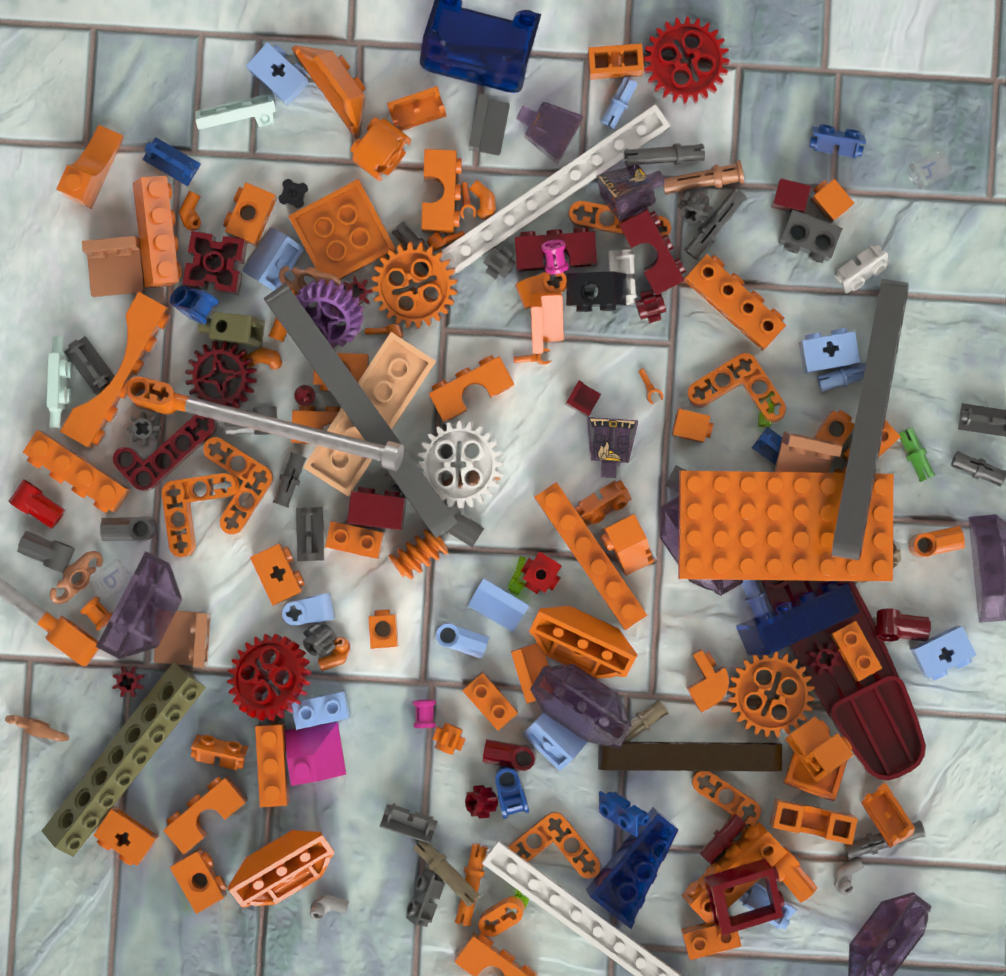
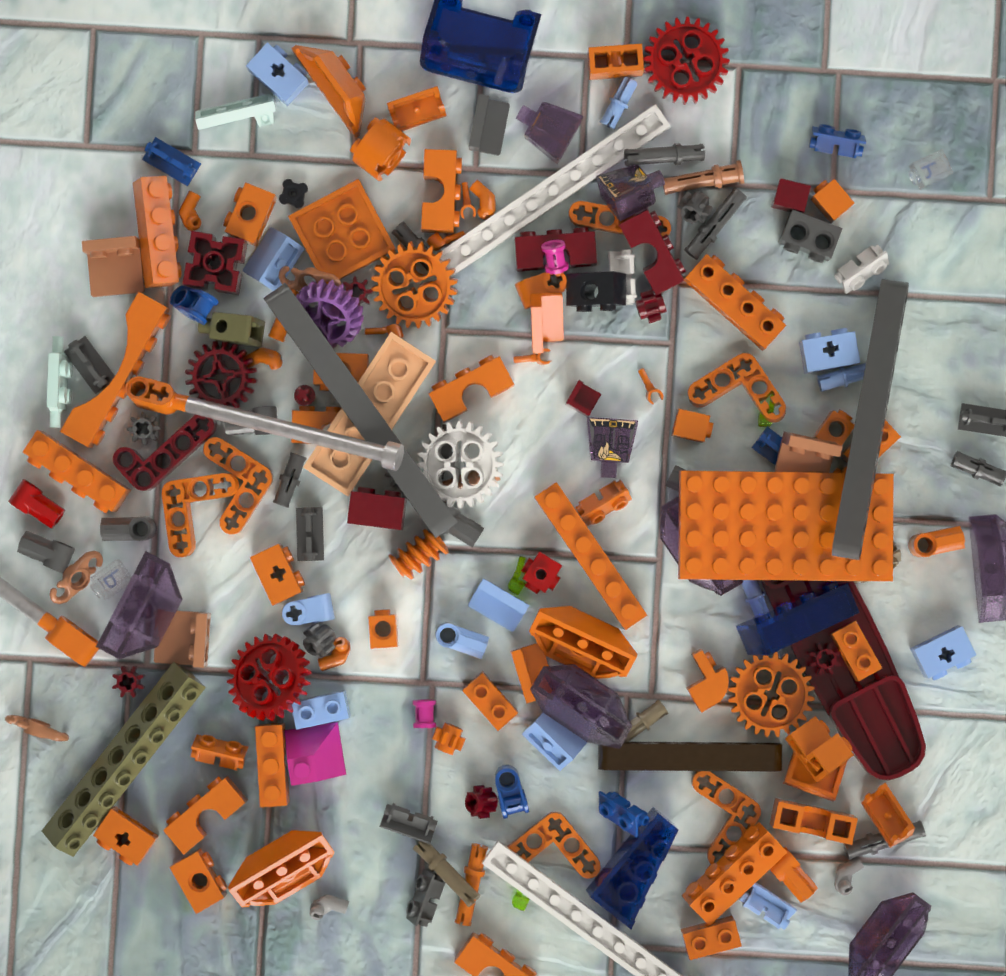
orange arch [56,124,124,209] -> none
orange bush [80,596,116,631] -> none
orange brick [325,521,385,559] -> none
orange beam [478,896,525,937] -> none
dark red piece [482,739,536,771] -> none
dark grey gear [483,246,516,280] -> none
orange wedge [600,514,654,576] -> none
dark red pin [698,813,747,864] -> none
dark red window [704,858,785,936] -> none
dark red piece [876,608,931,642] -> none
bright green pin [898,427,935,482] -> none

